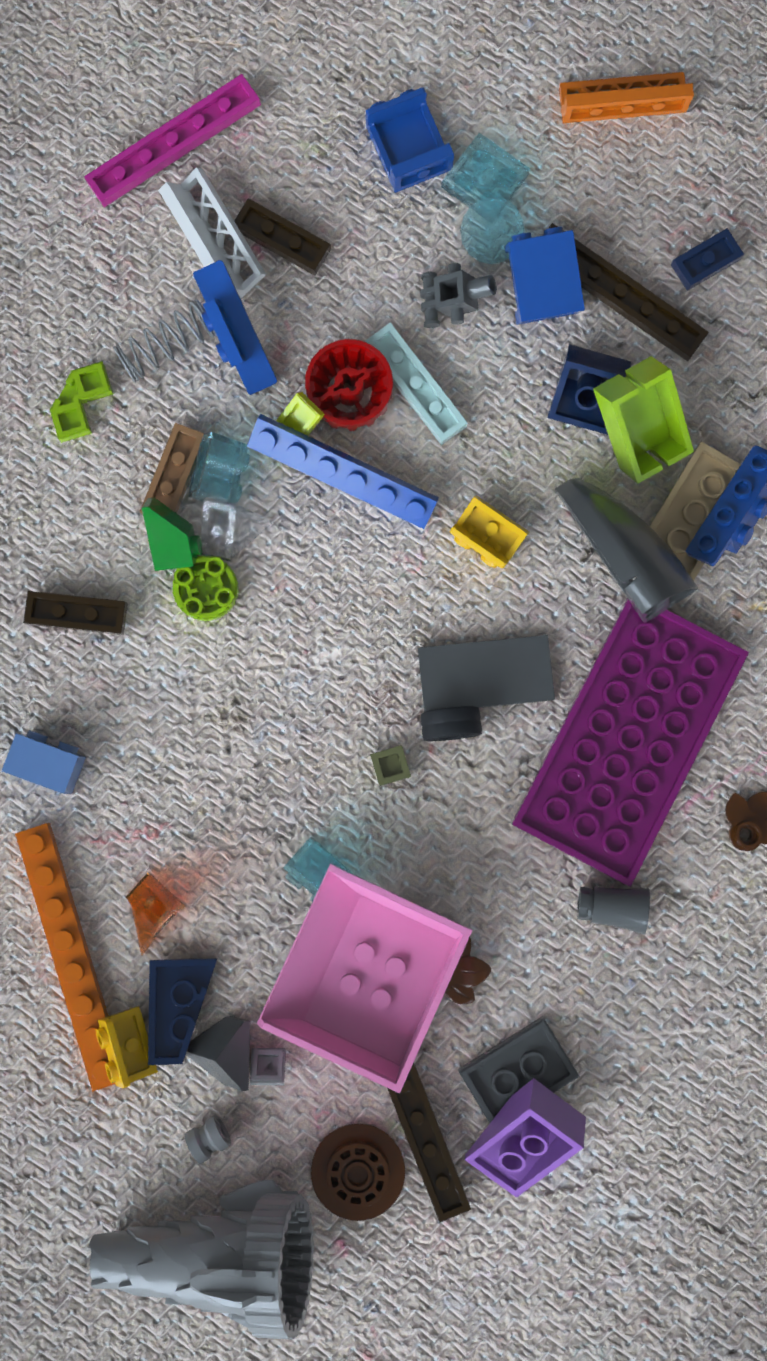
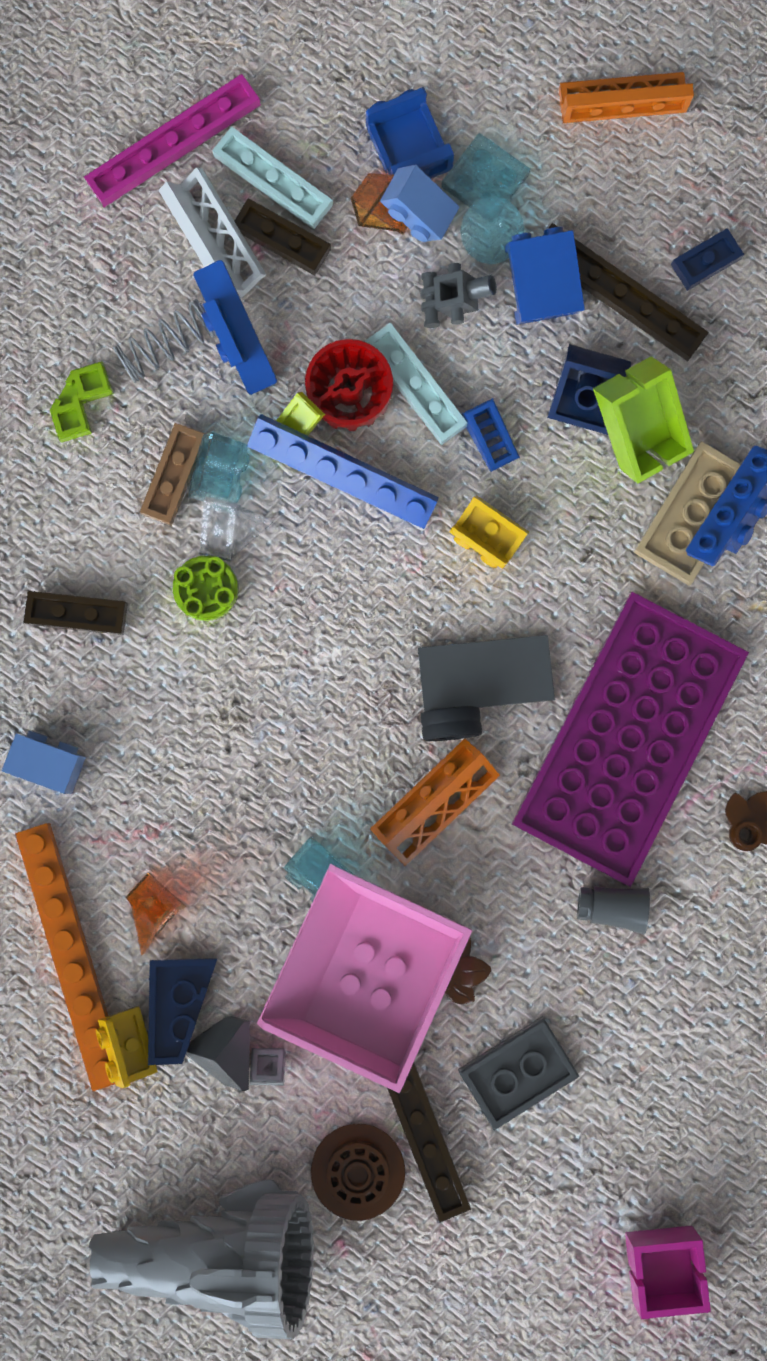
green slope [142,497,202,571] -> none
light grey wheel [185,1115,231,1164] -> none
olive plate [370,745,411,786] -> none
medium lavender slope [464,1078,586,1198] -> none
dark grey panel [555,478,698,623] -> none
none -> light aqua plate [212,126,333,230]
none -> clear orange slope [351,173,408,235]
none -> orange fence [370,738,500,866]
none -> medium blue brick [380,165,459,242]
none -> blue slope [461,398,520,472]
none -> dark pink piece [625,1225,711,1319]

